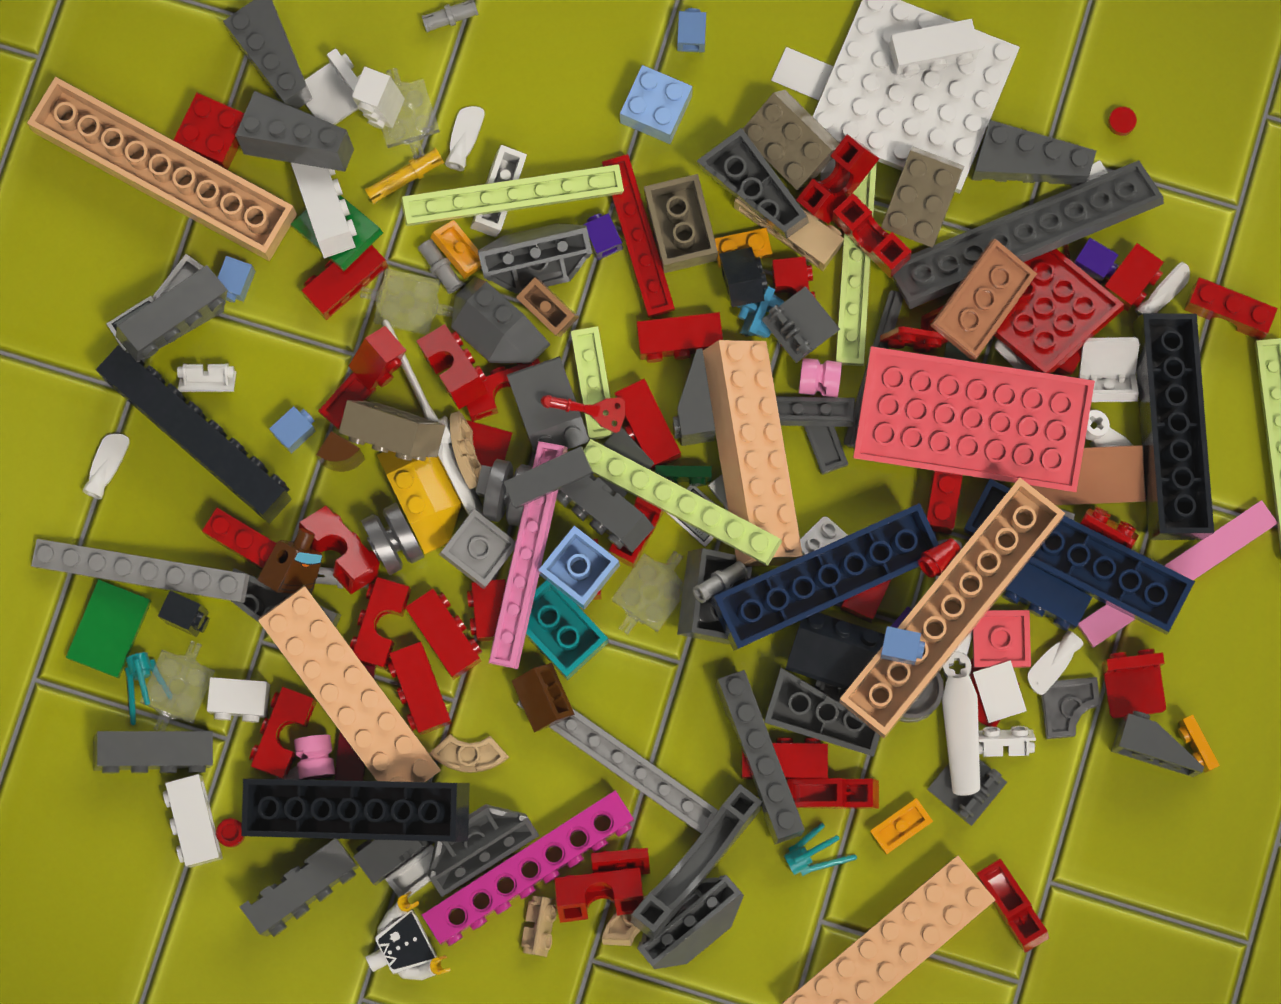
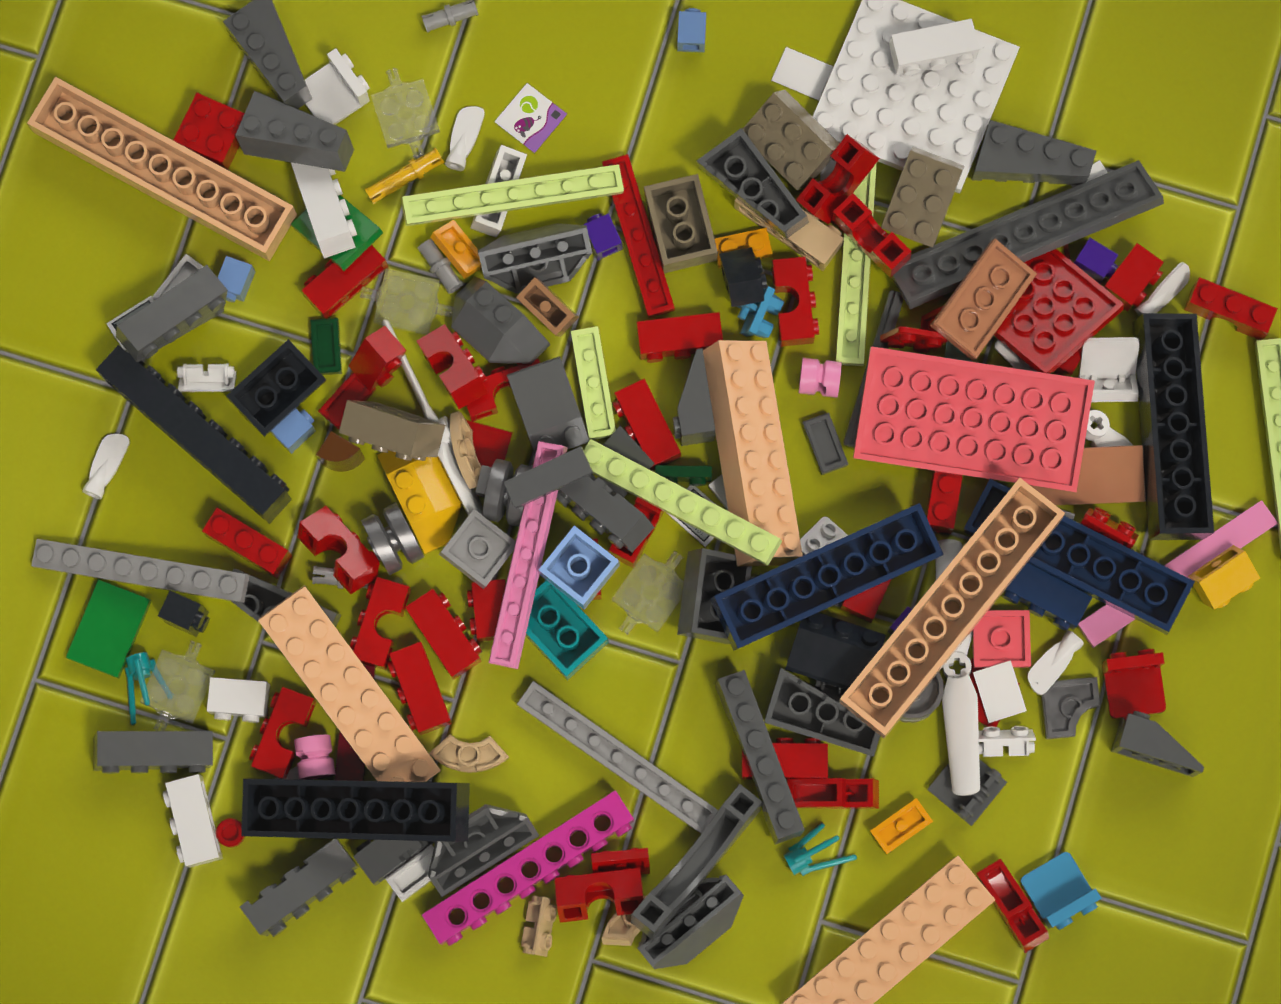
reddish brown torso [258,528,323,595] -> none
white brick [352,66,405,129] -> none
torso [366,891,451,980] -> none
reddish brown brick [512,663,575,733] -> none
red piece [540,395,625,433] -> none
light blue brick [620,65,693,144] -> none
light grey pin [693,561,748,603] -> none
dark grey hinge [762,286,840,363] -> none
dark grey tile [776,396,855,427] -> none
medium blue brick [881,626,925,665] -> none
red cone [918,538,961,578] -> none
red tile [1108,107,1137,136] -> none
light orange plate [1178,715,1220,773] -> none
none -> black slope [226,339,326,437]
none -> dark green tile [310,318,342,375]
none -> sticker [495,83,567,153]
none -> dark azure bracket [1021,852,1102,930]
none -> yellow brick [1188,545,1260,610]

